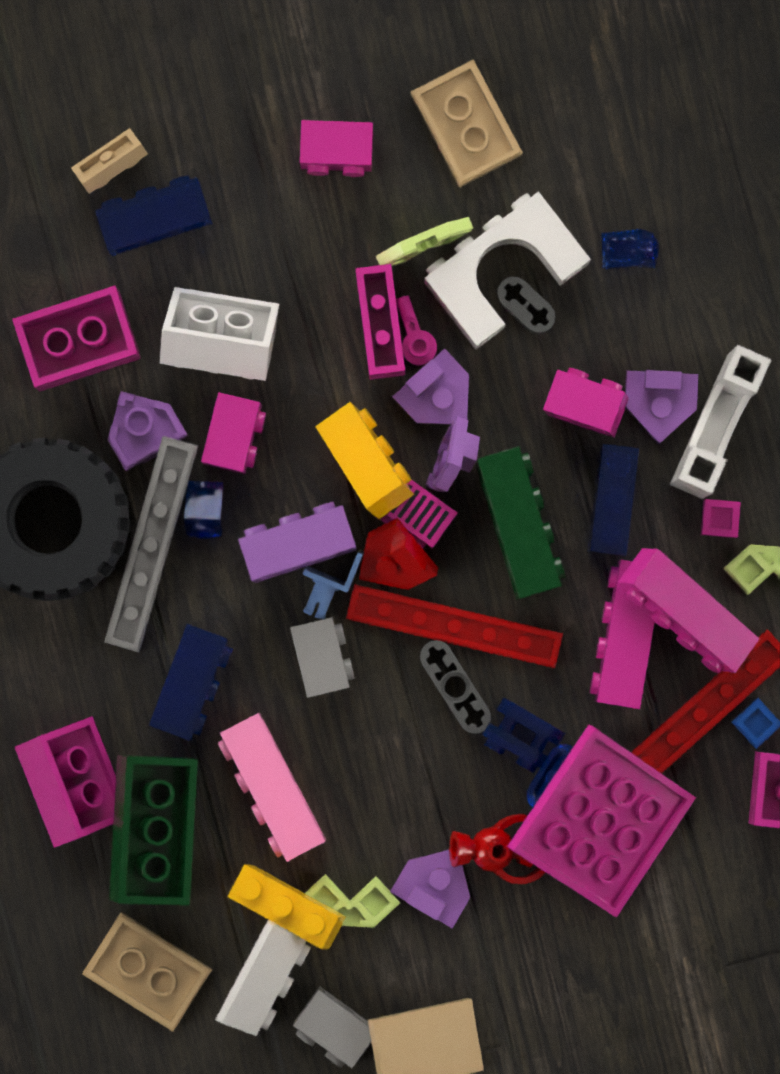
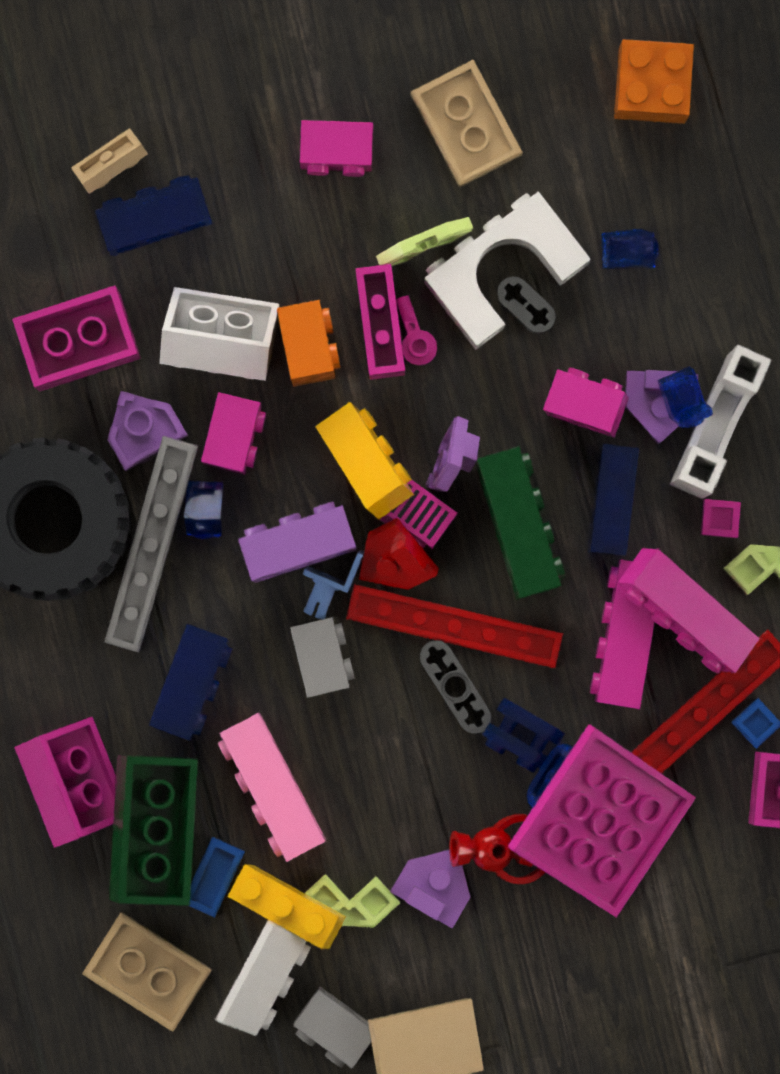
medium lavender plate [392,349,469,425] -> none
none -> blue tile [188,837,245,918]
none -> orange brick [277,300,340,387]
none -> orange brick [614,39,694,124]
none -> clear blue bracket [657,366,713,428]

